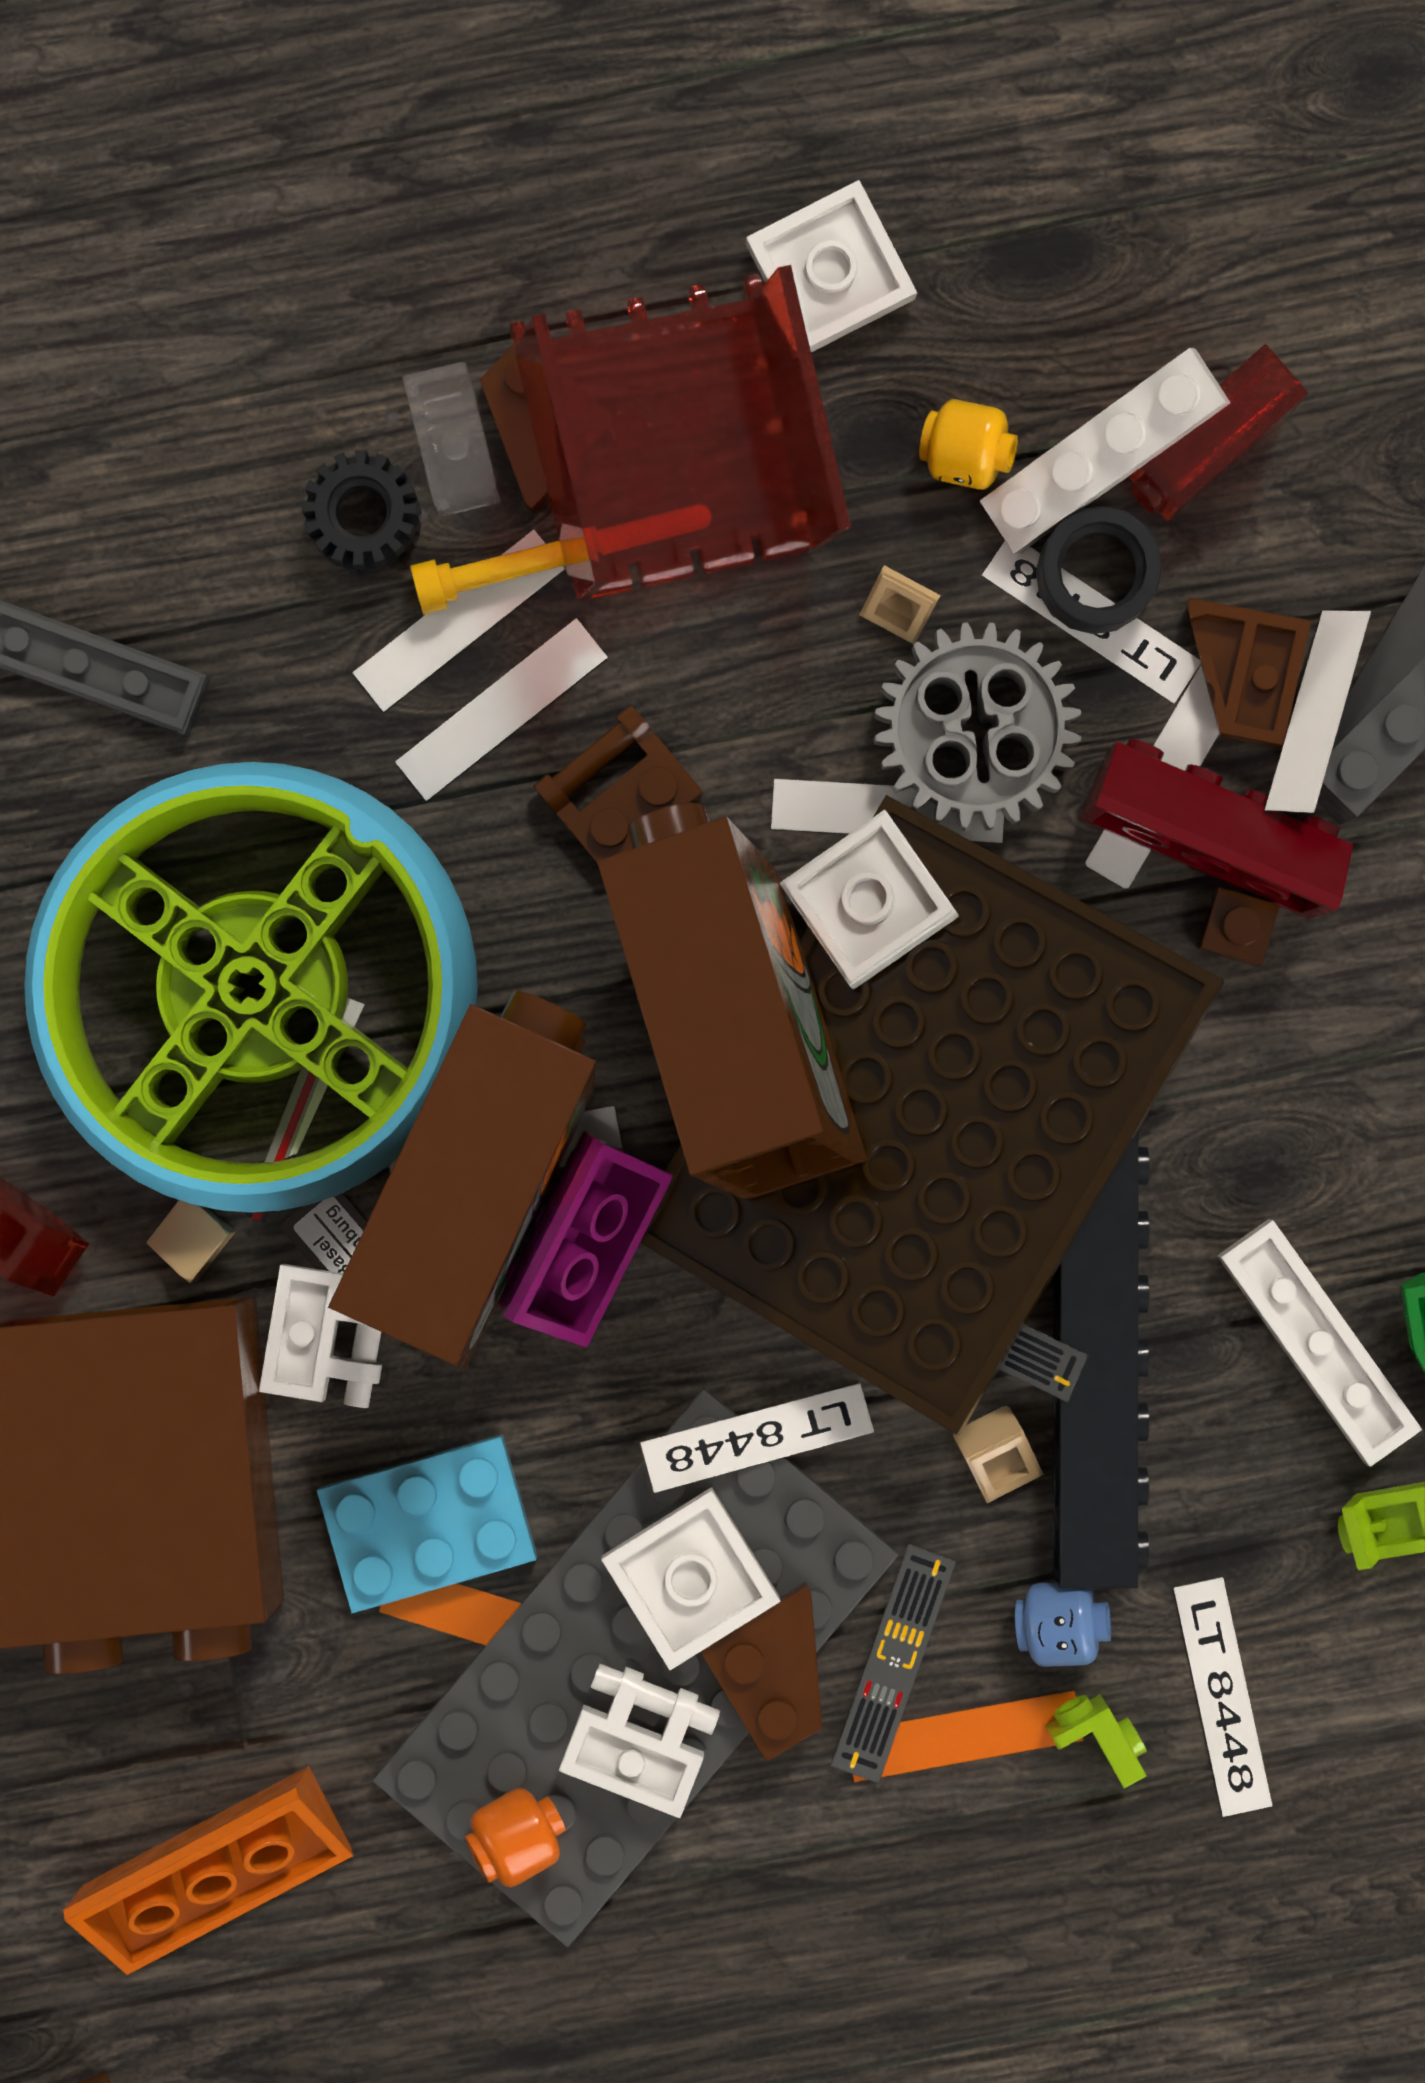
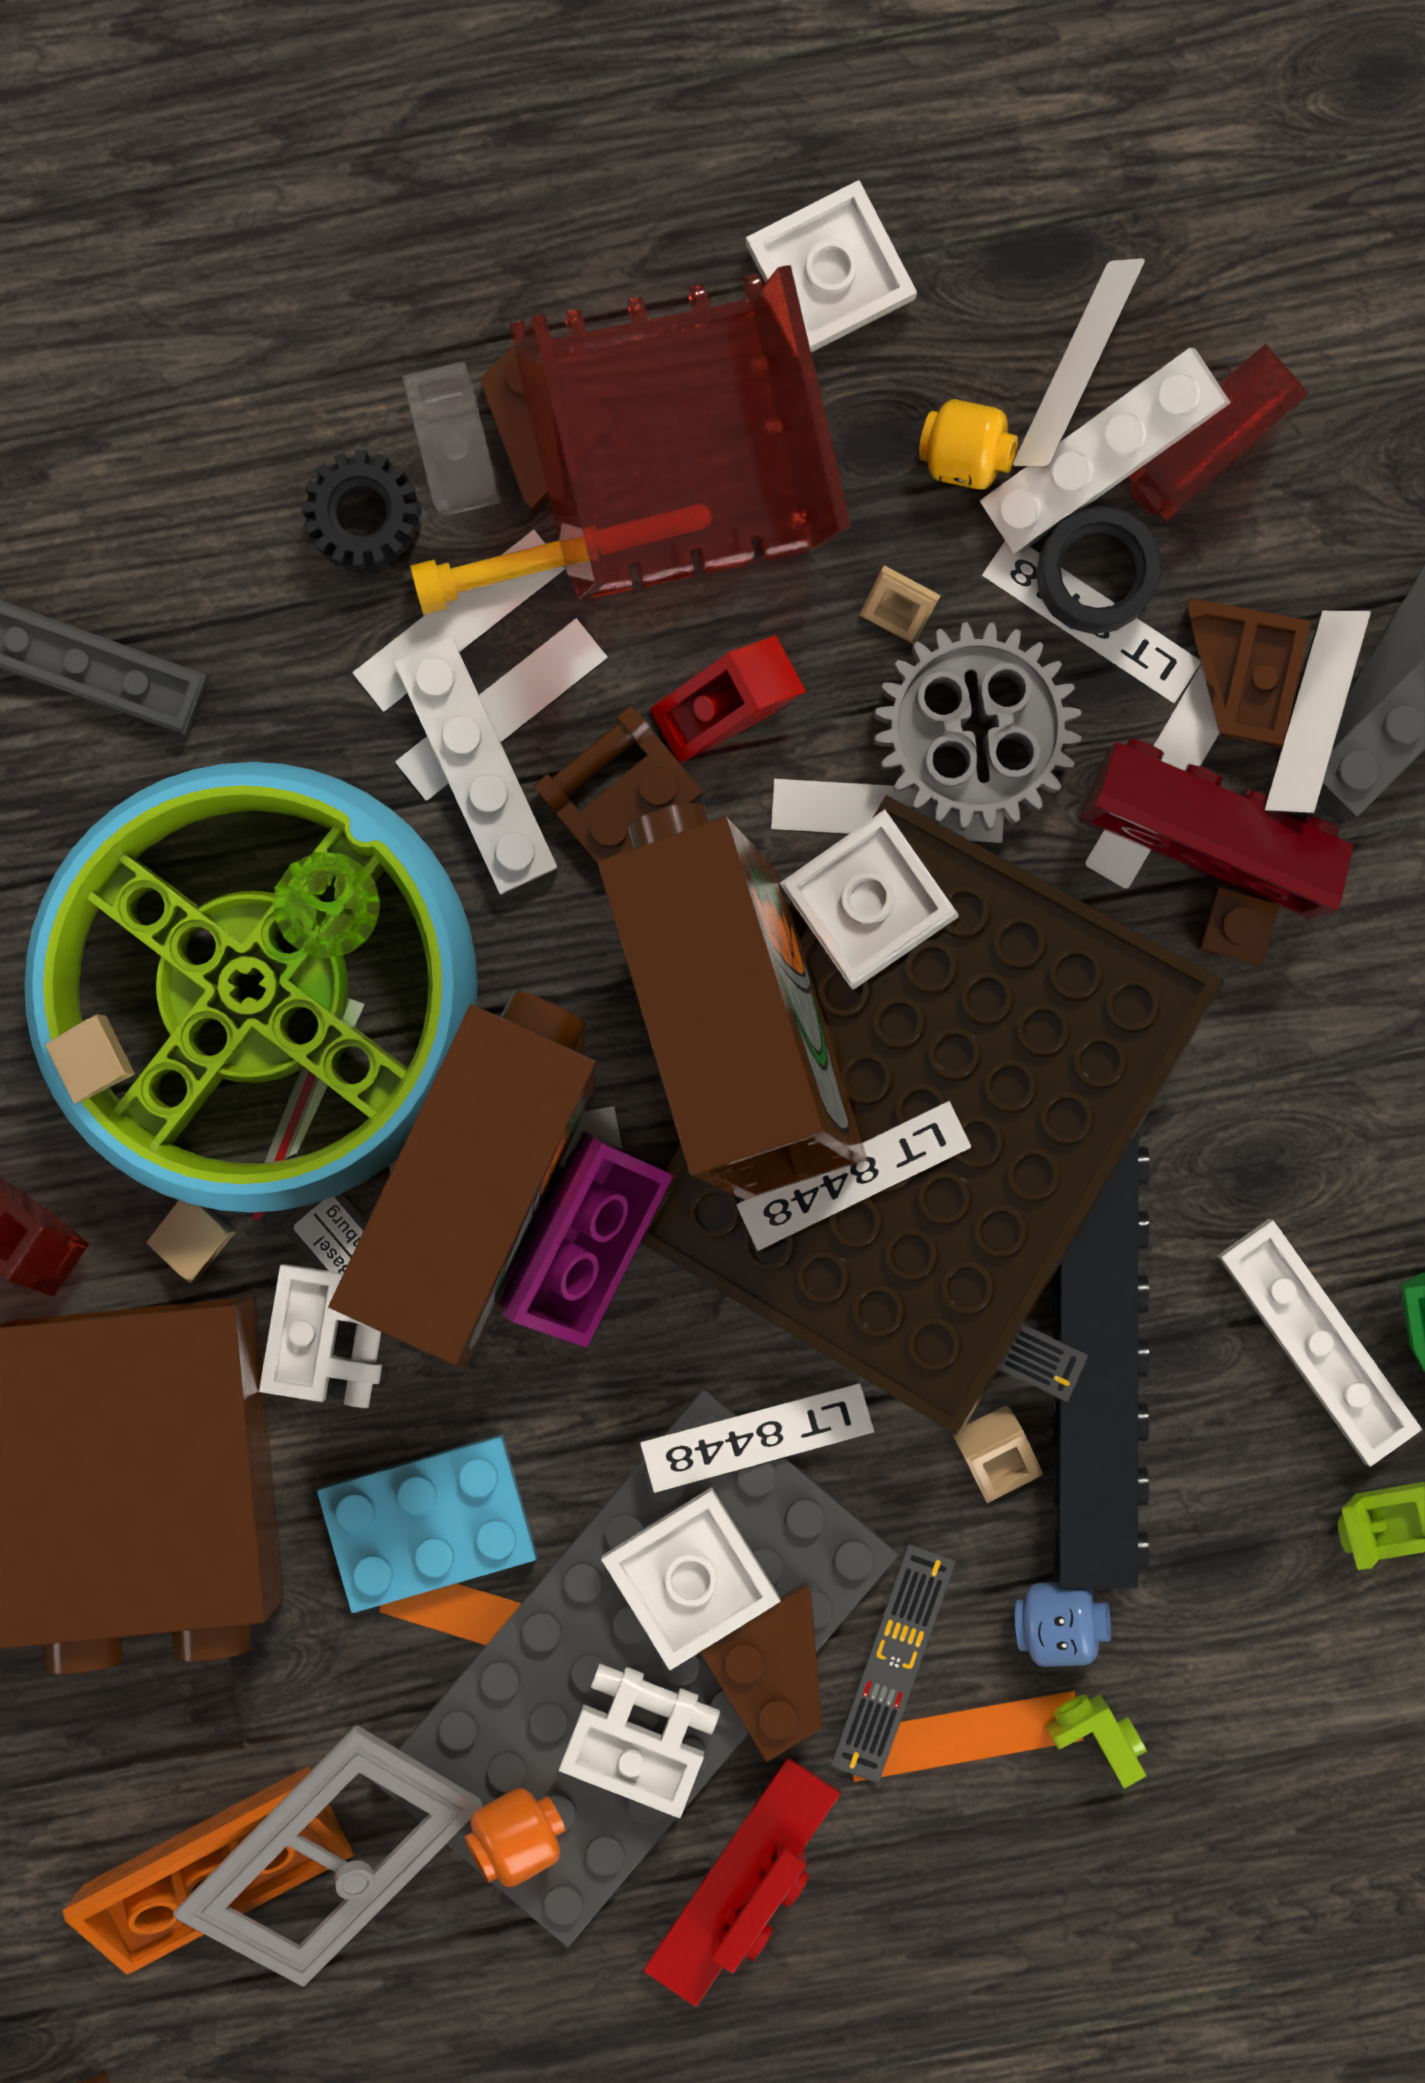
white sticker [1174,1577,1272,1817] -> none
none -> tan slope [45,1014,135,1104]
none -> light grey door [173,1725,482,1987]
none -> clear neon green gear [273,852,380,958]
none -> white plate [393,636,558,895]
none -> red bracket [643,1755,841,2007]
none -> red slope [649,635,806,763]
none -> white sticker [736,1101,971,1251]
none -> white sticker [1013,258,1145,466]

